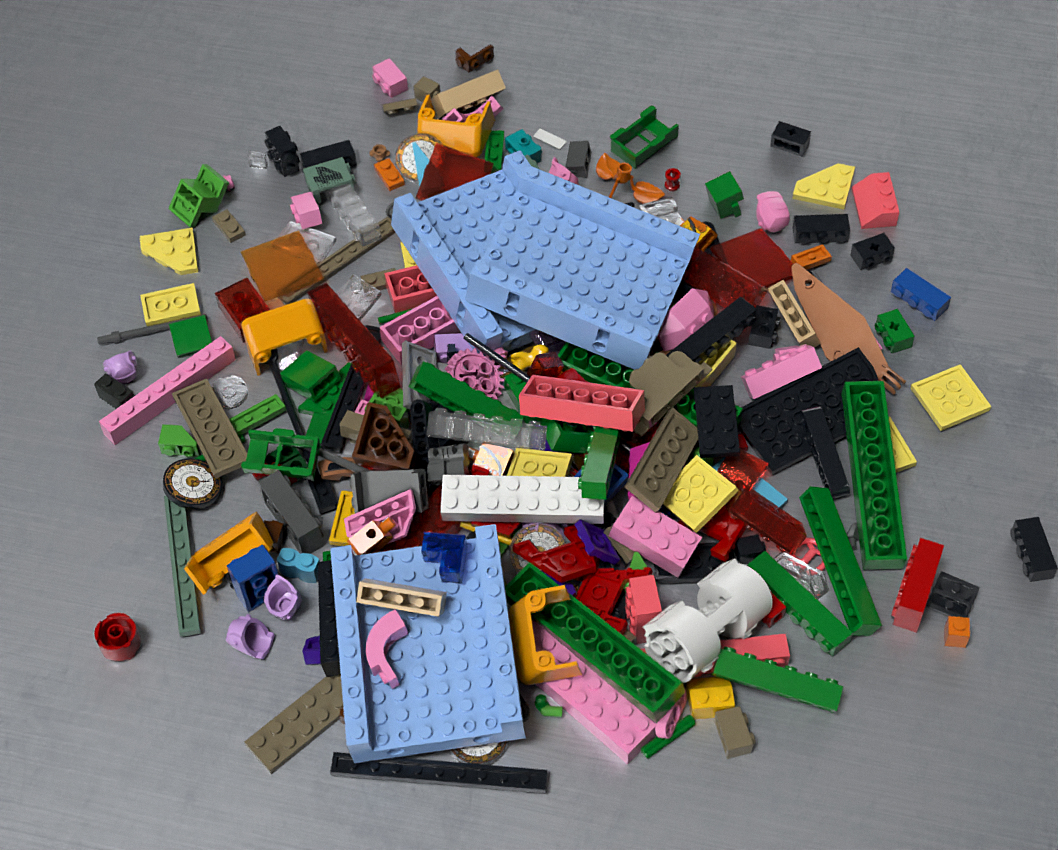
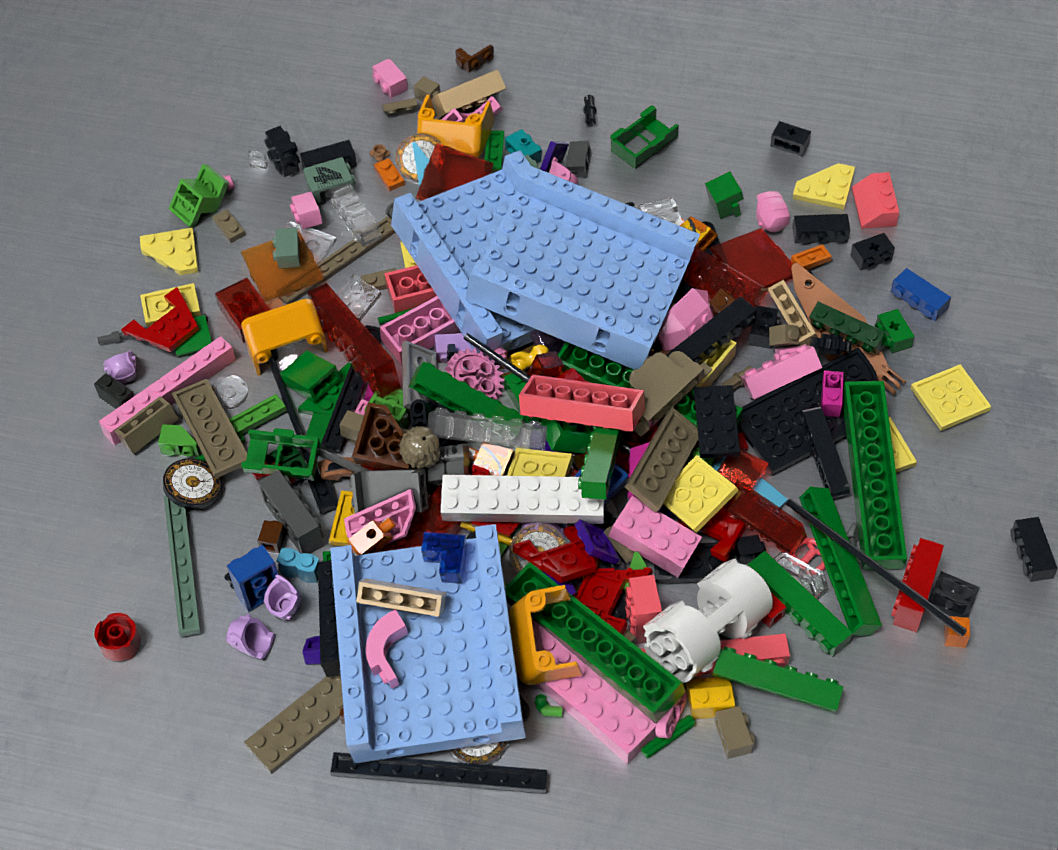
light orange windscreen [184,512,274,595] -> none
white sticker [533,129,567,149] -> none
orange plant [596,153,665,204] -> none
red bush [664,168,681,191] -> none
none -> dark tan brick [114,396,179,454]
none -> red wing [121,287,199,352]
none -> sand green brick [273,227,300,268]
none -> dark tan hair [399,426,440,469]
none -> dark purple tile [540,141,569,173]
none -> black pin [583,95,597,126]
none -> reddish brown brick [710,288,737,312]
none -> dark tan axle [722,366,753,389]
none -> dark tan brick [769,324,799,347]
none -> black piece [786,499,967,636]
none -> dark green brick [809,301,887,355]
none -> black gear [810,334,852,356]
none -> dark pink slope [820,371,843,417]

